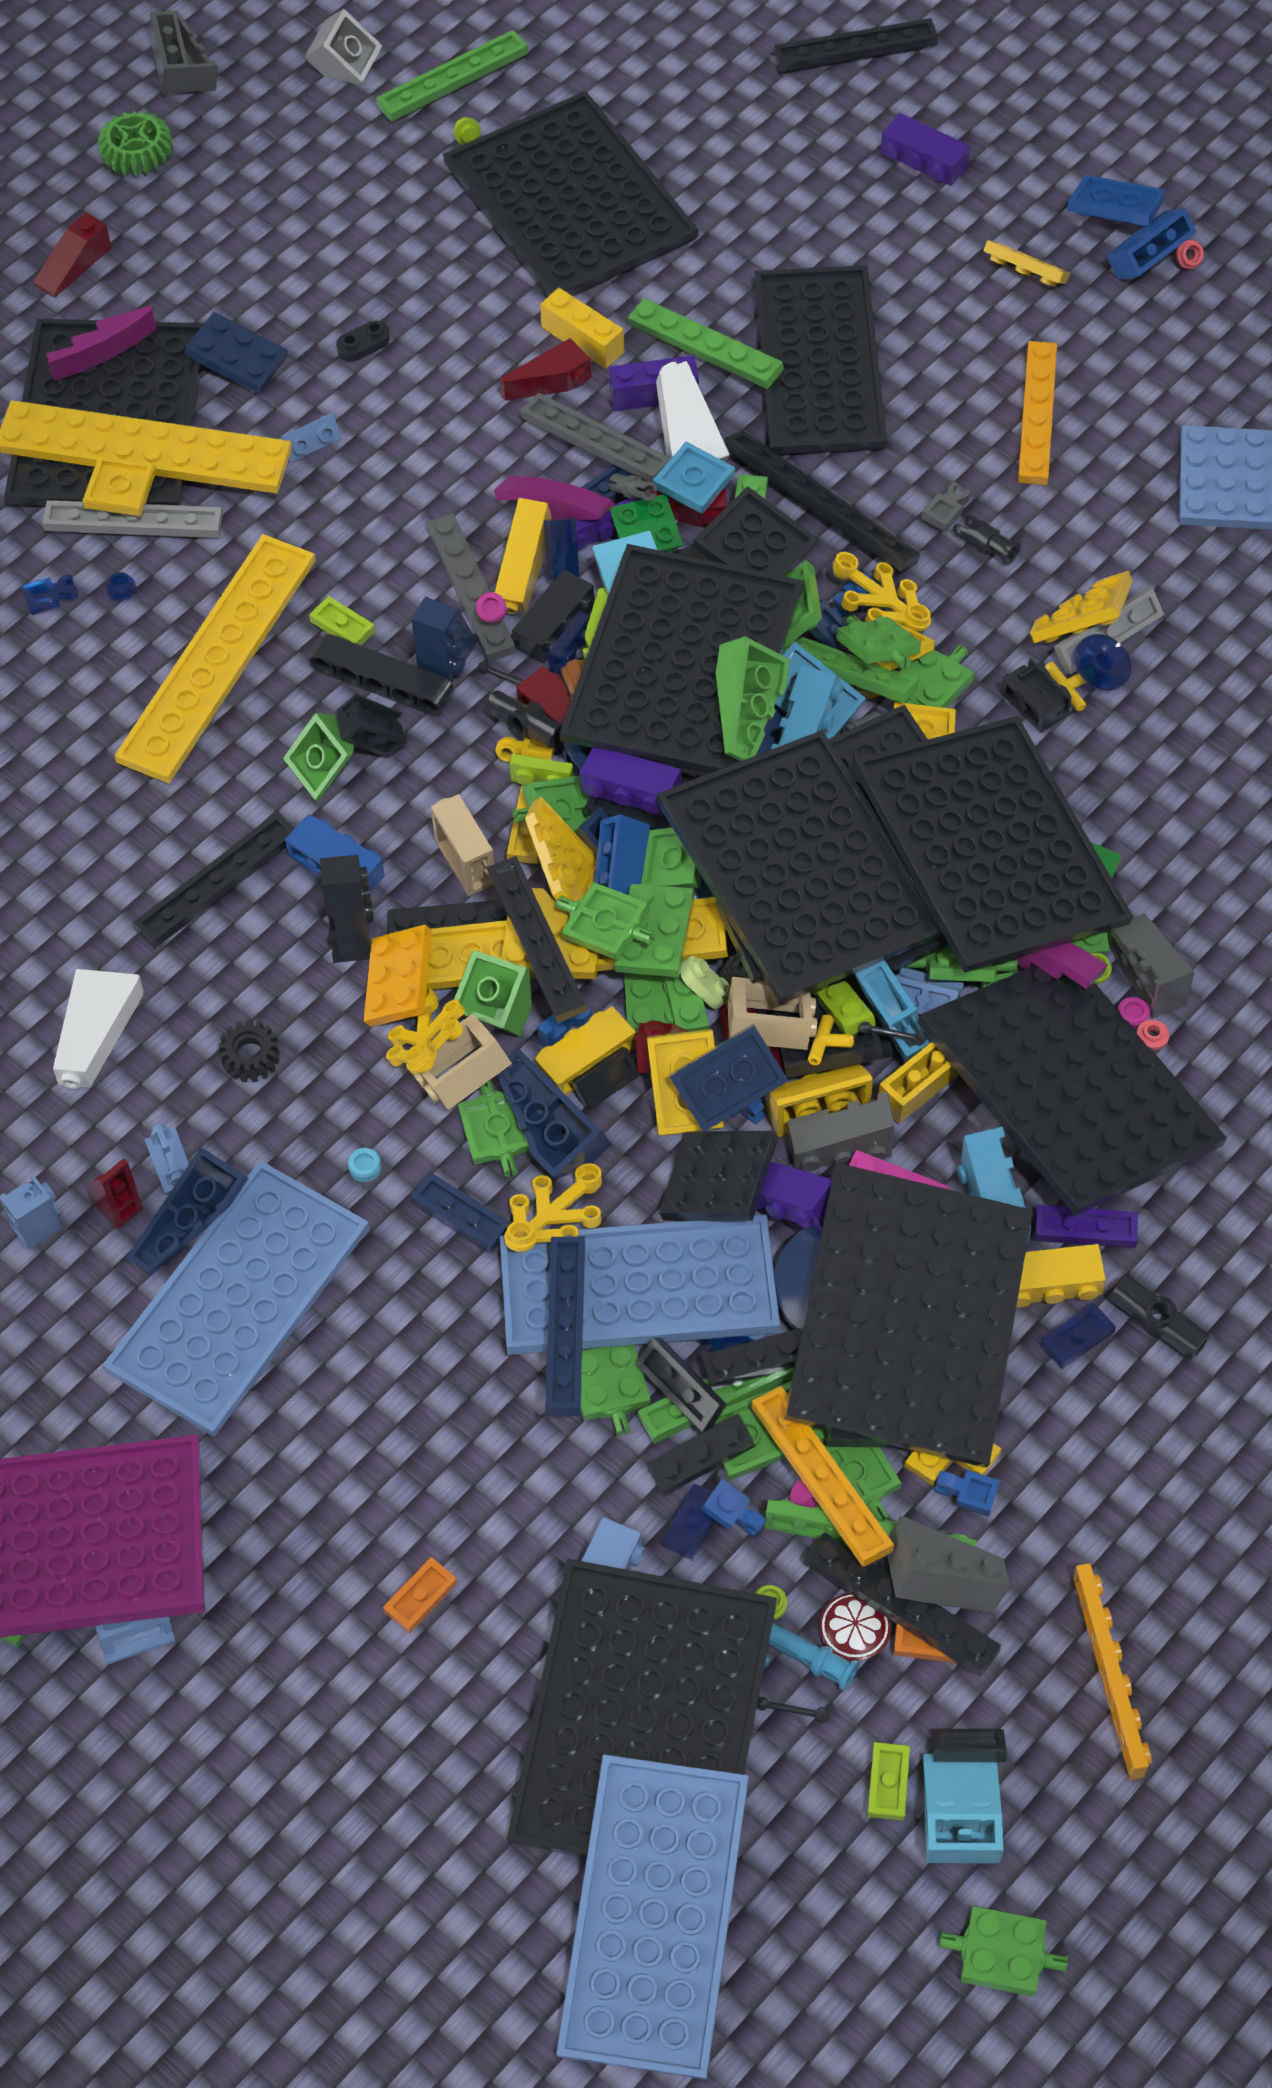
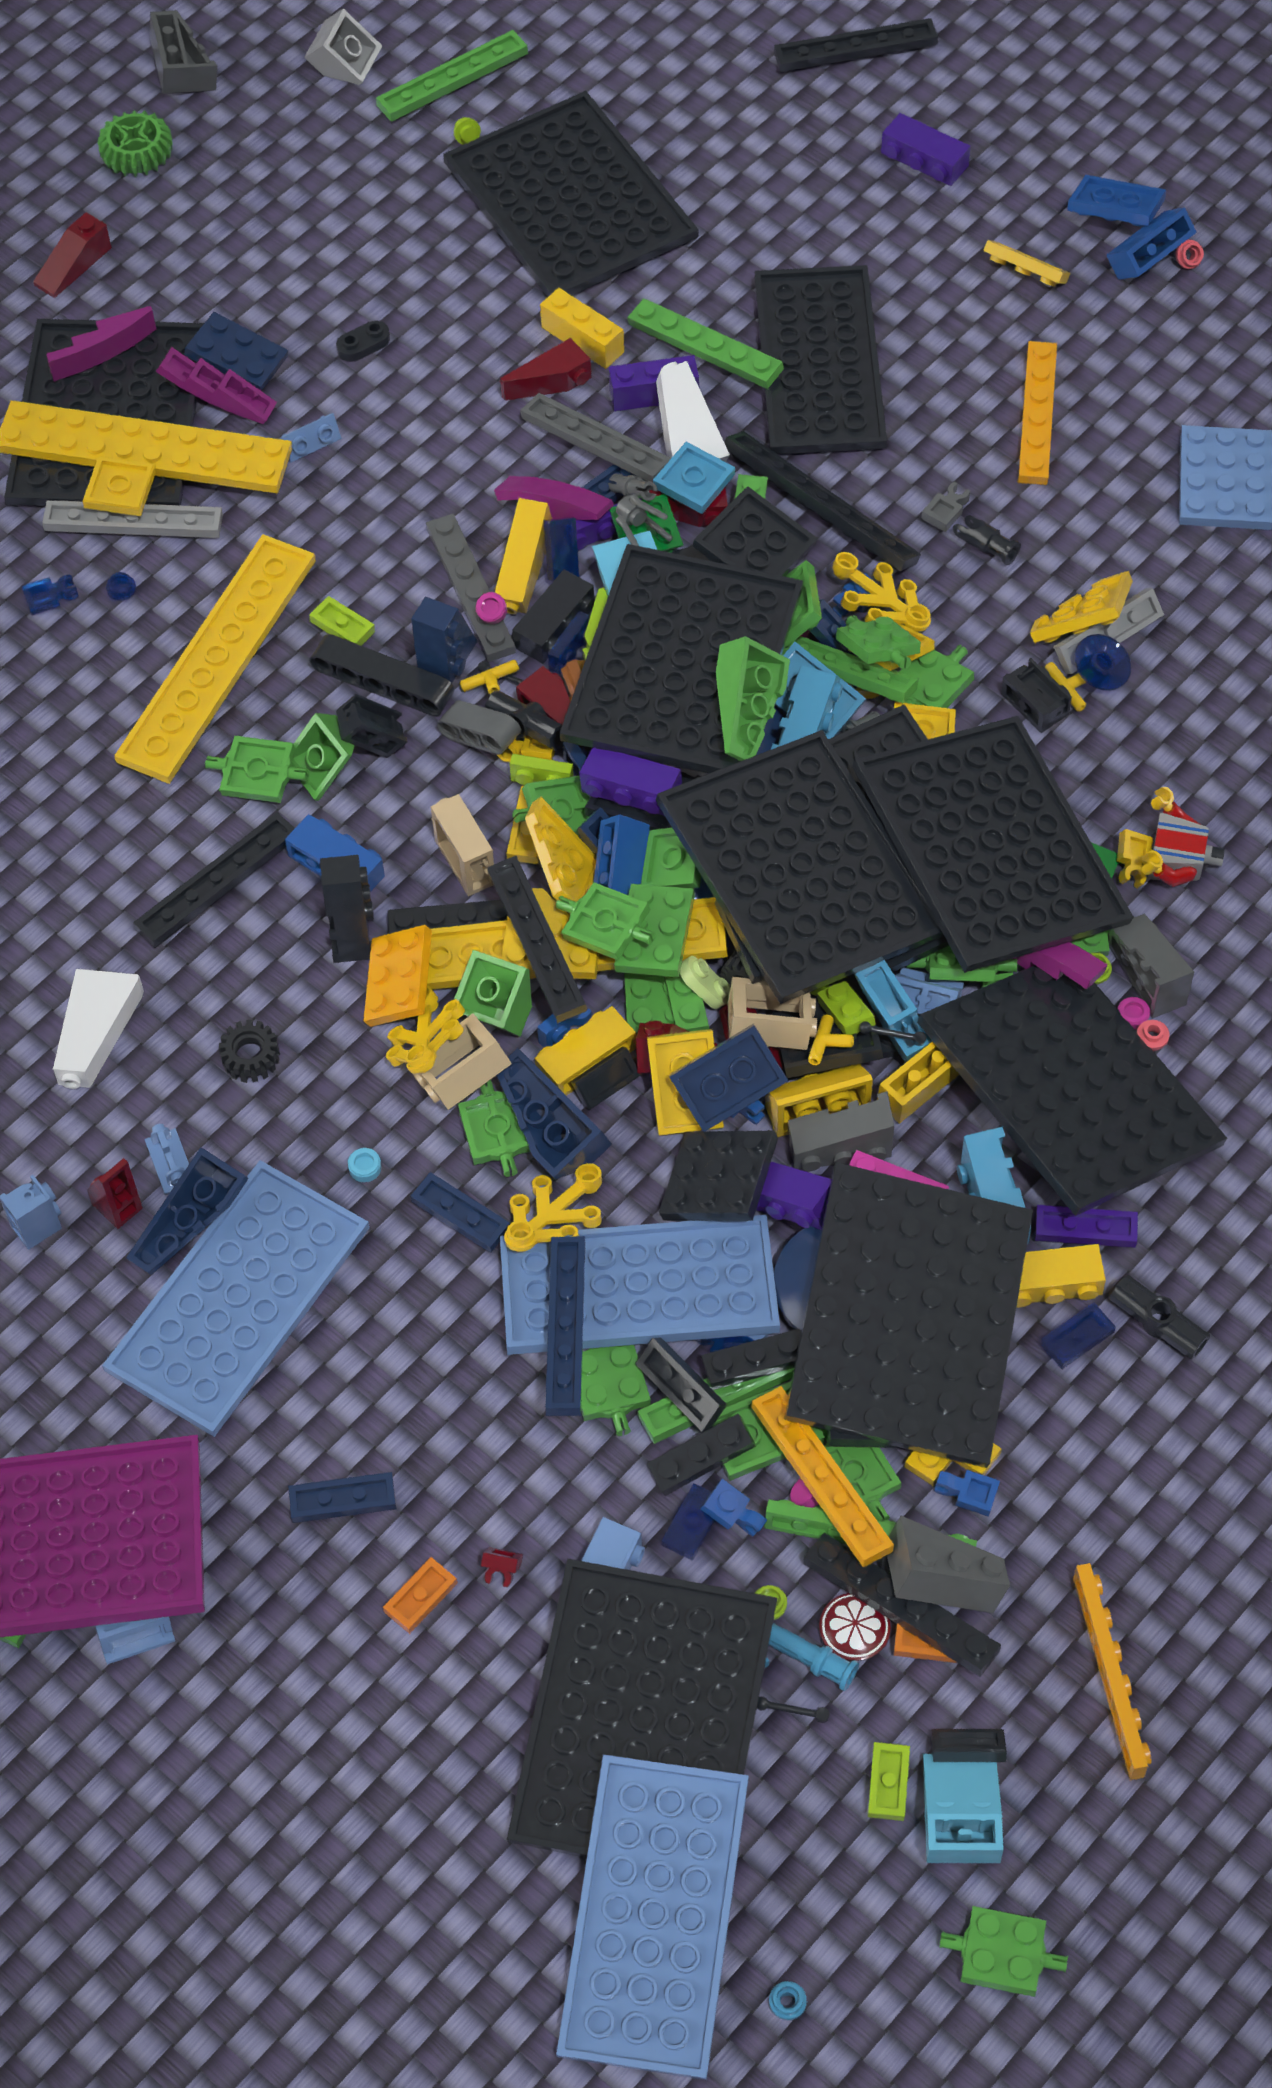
none -> magenta slope [156,347,277,424]
none -> bright green plate [205,736,309,803]
none -> dark blue plate [288,1472,396,1523]
none -> dark grey beam [437,700,521,755]
none -> yellow piece [460,660,519,694]
none -> dark red tile [481,1547,523,1587]
none -> dark grey plant [615,494,672,546]
none -> dark azure plate [769,1981,807,2020]
none -> yellow plate [1117,829,1153,888]
none -> torso [1141,787,1225,887]

